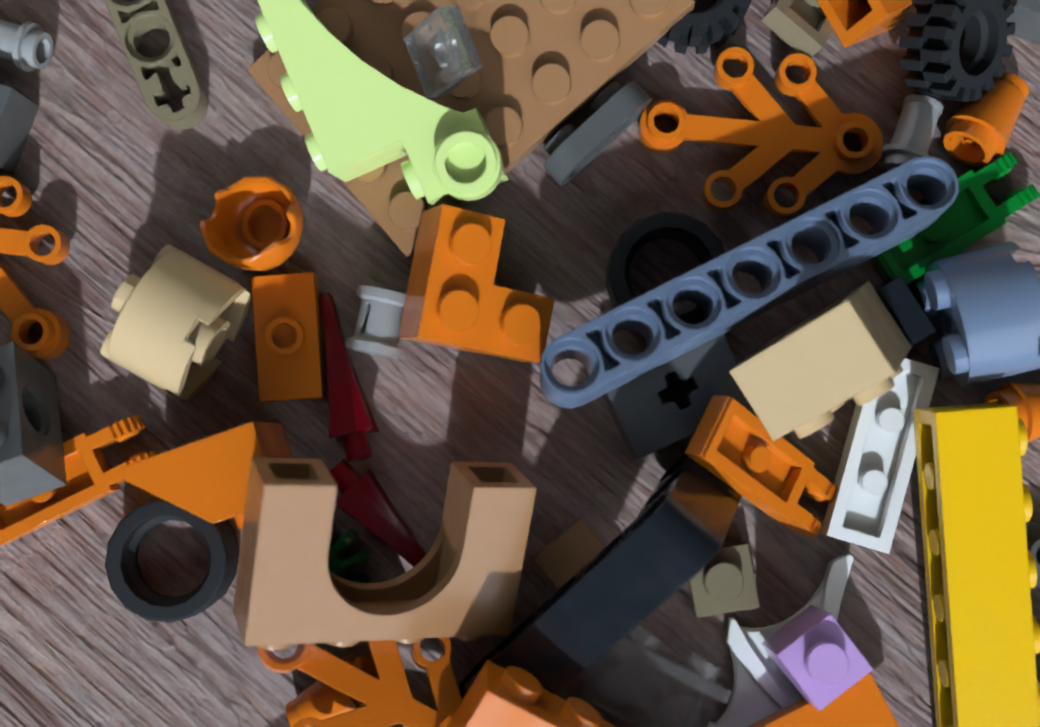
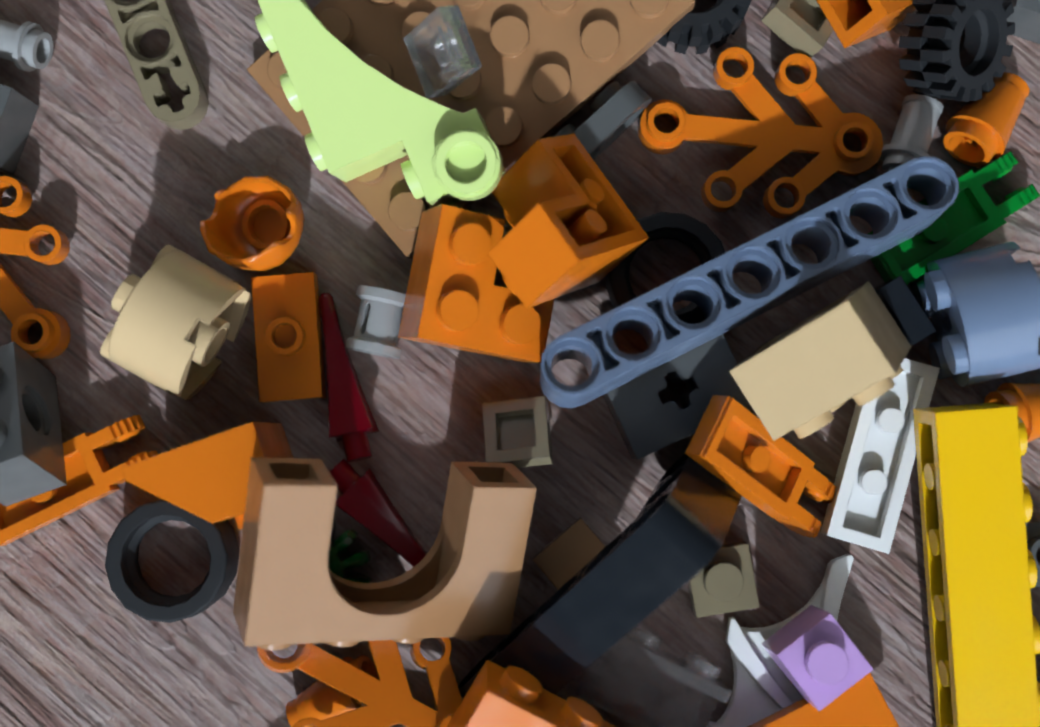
none -> dark tan plate [482,396,553,468]
none -> orange brick [488,133,649,309]

